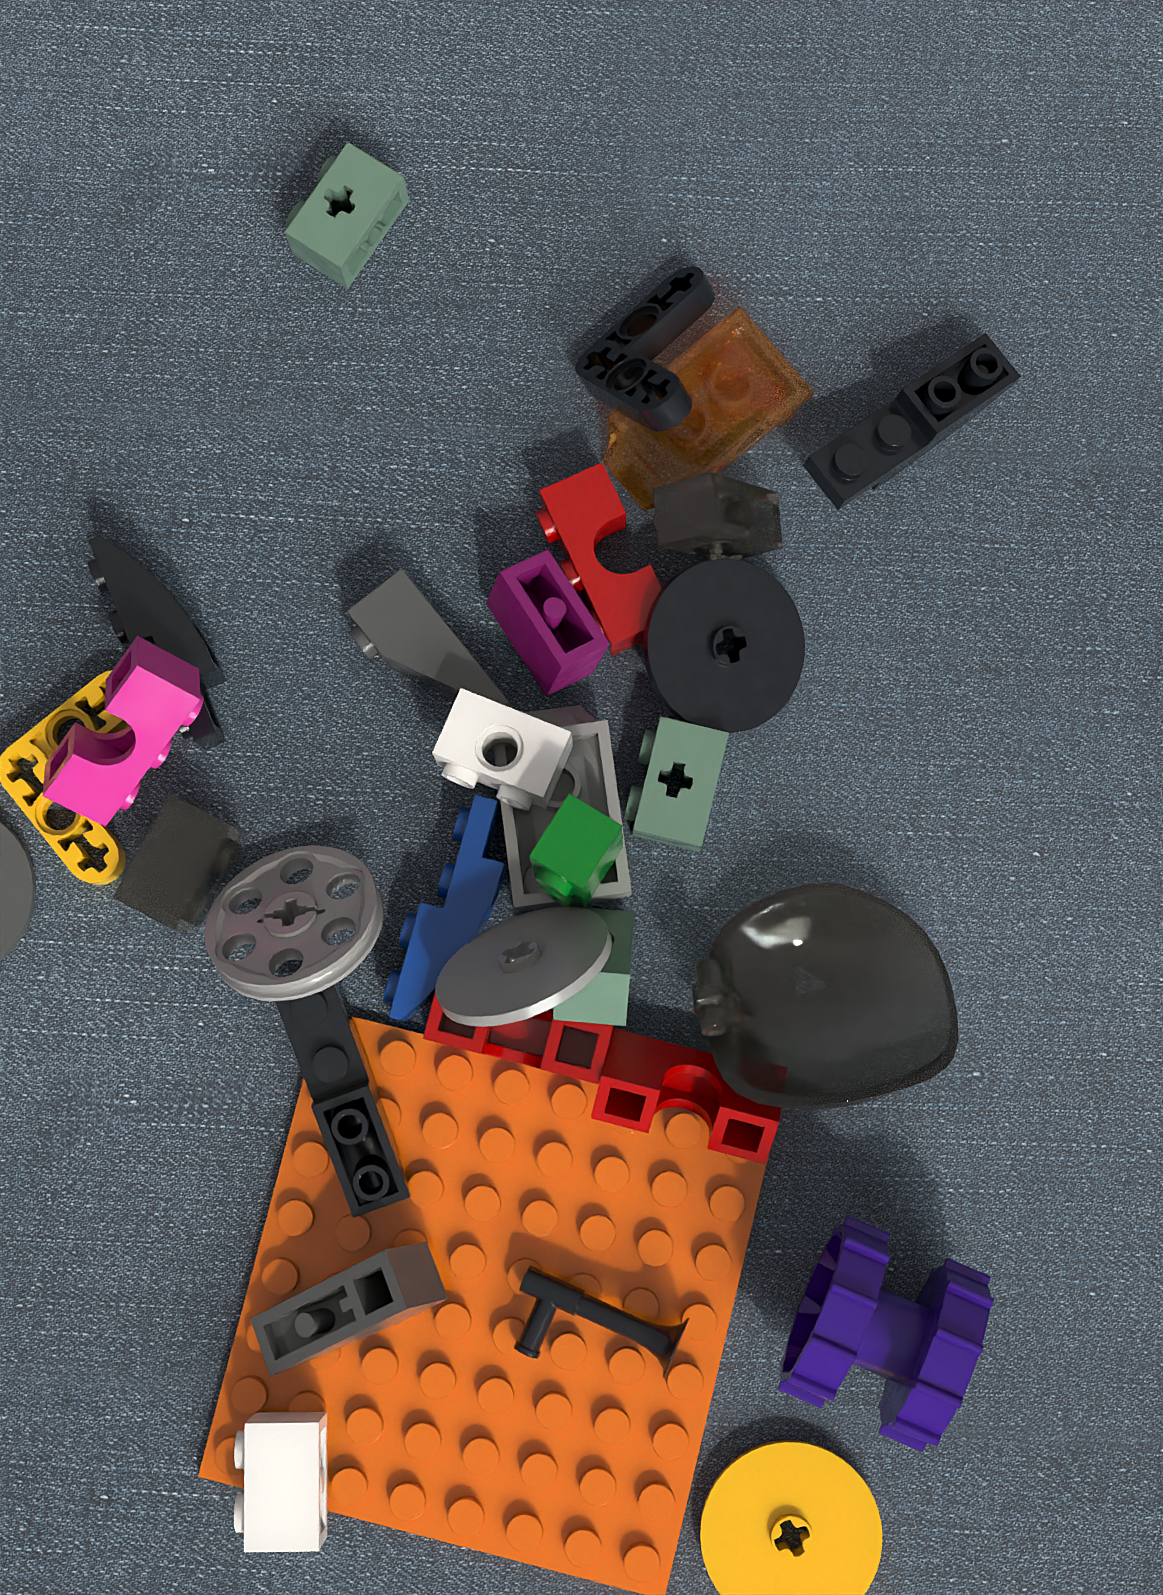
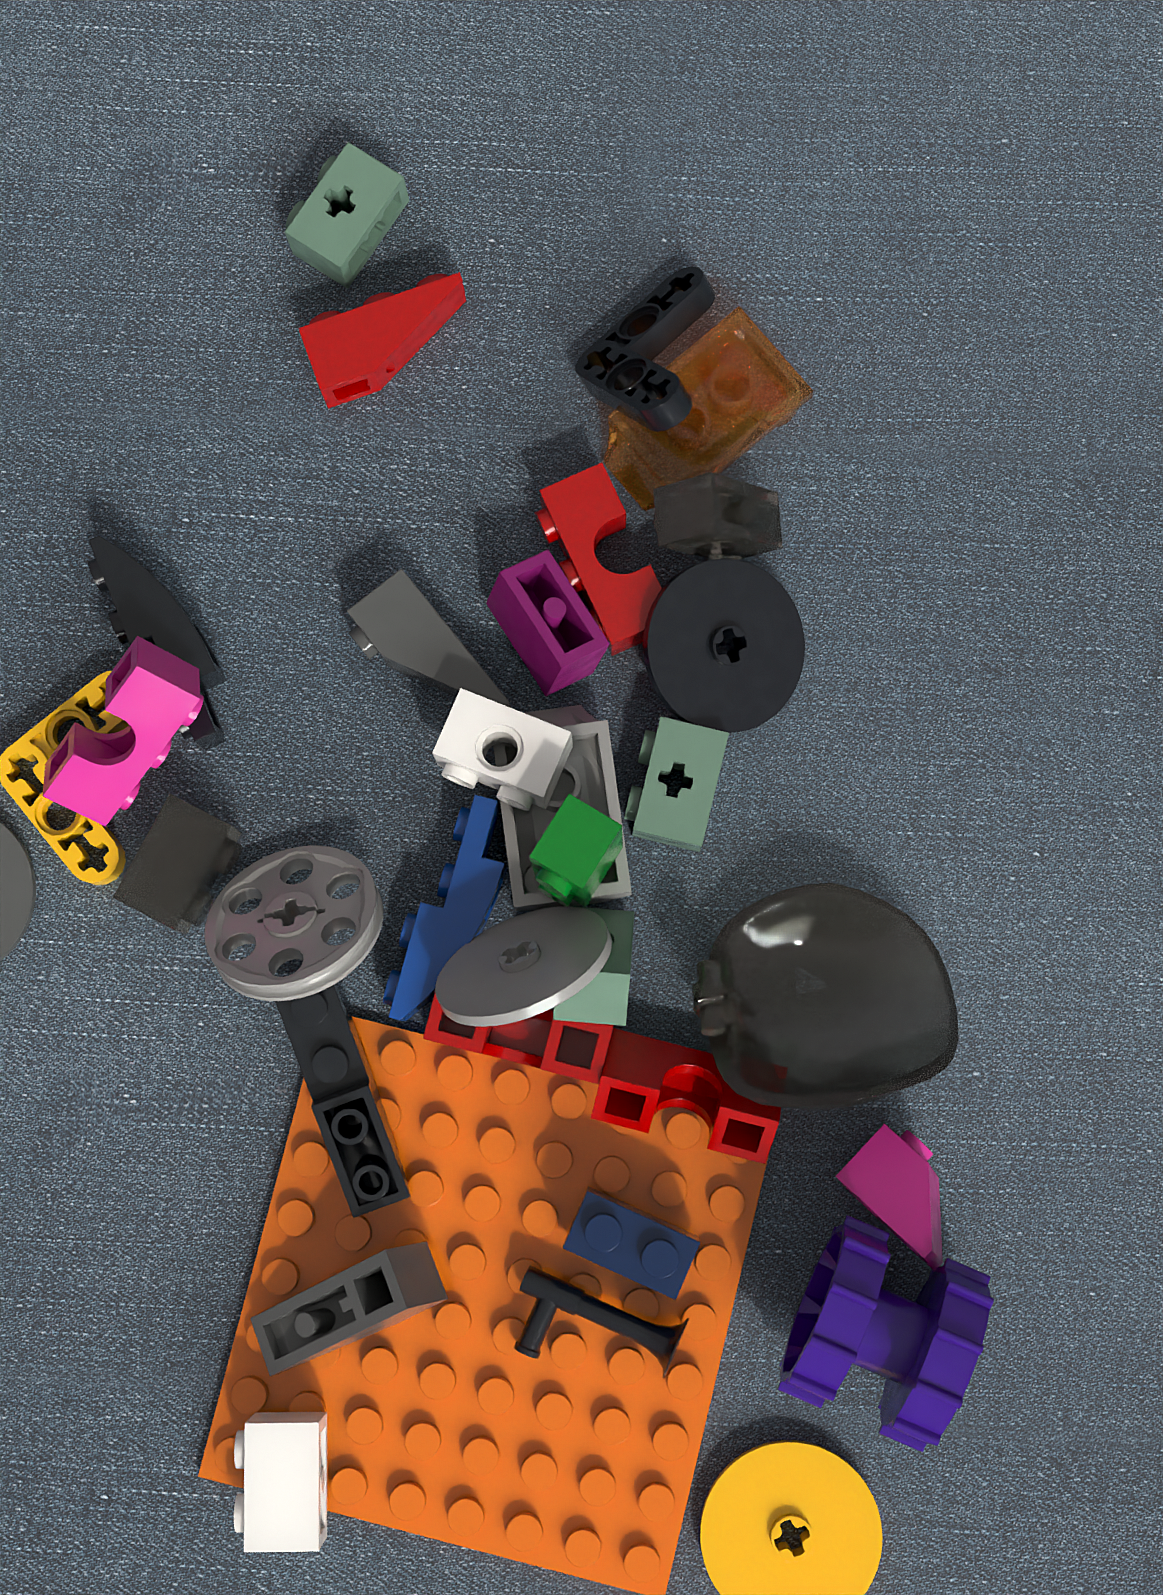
black slope [803,333,1021,510] -> none
none -> red slope [298,272,466,409]
none -> dark blue brick [563,1186,700,1300]
none -> dark pink slope [835,1124,943,1272]

